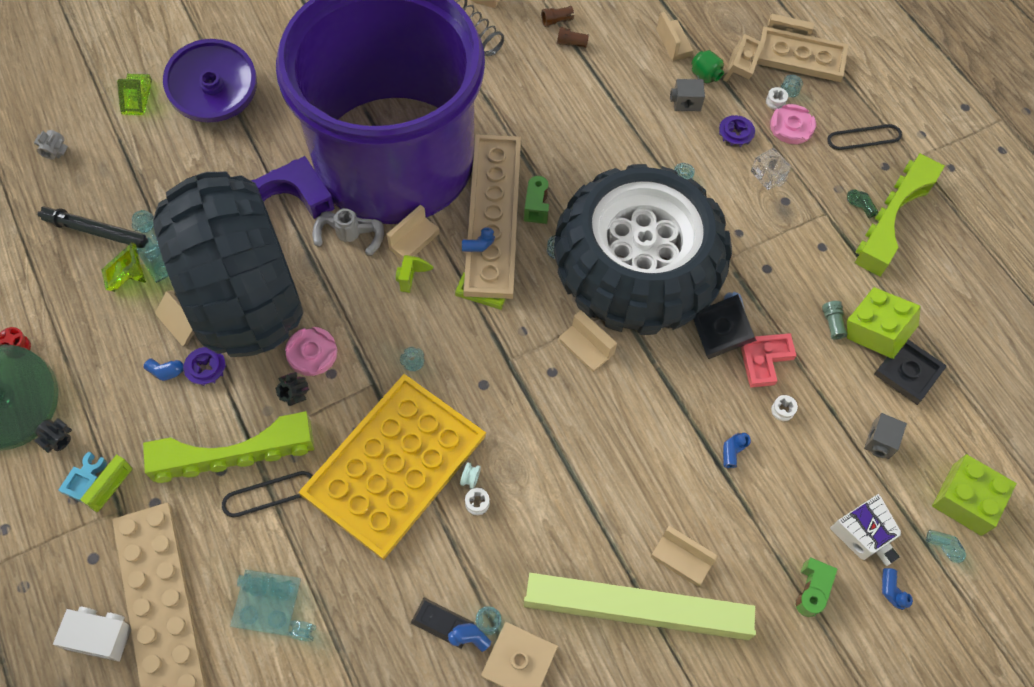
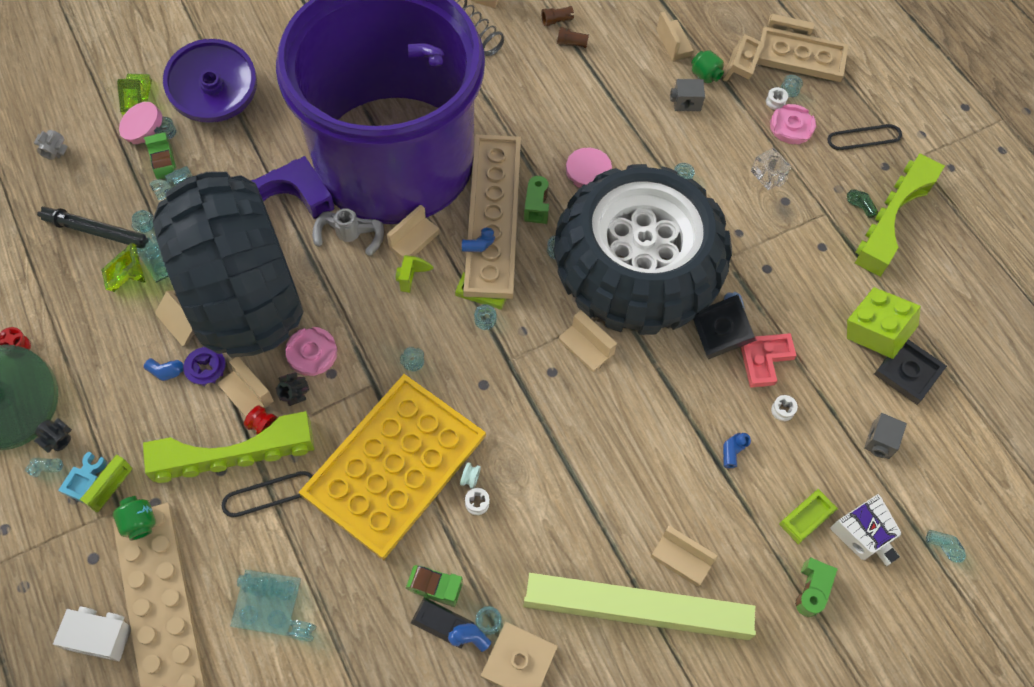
dark purple gear [719,115,755,147] -> none
sand green pin [822,301,847,340] -> none
blue arm [882,568,913,610] -> none
lime brick [932,454,1017,536] -> none
none -> clear light blue arm [25,458,63,477]
none -> green head [113,496,156,541]
none -> bright pink tile [119,102,162,144]
none -> bright green leg [144,132,177,180]
none -> clear light blue plate [149,166,192,200]
none -> clear light blue bush [154,117,176,140]
none -> tan panel [218,357,274,417]
none -> red wheel [244,405,278,435]
none -> bright green leg [406,565,463,607]
none -> dark purple arm [408,43,444,66]
none -> clear light blue bush [474,304,497,330]
none -> bright pink tile [566,148,612,188]
none -> lime tile [779,489,838,544]

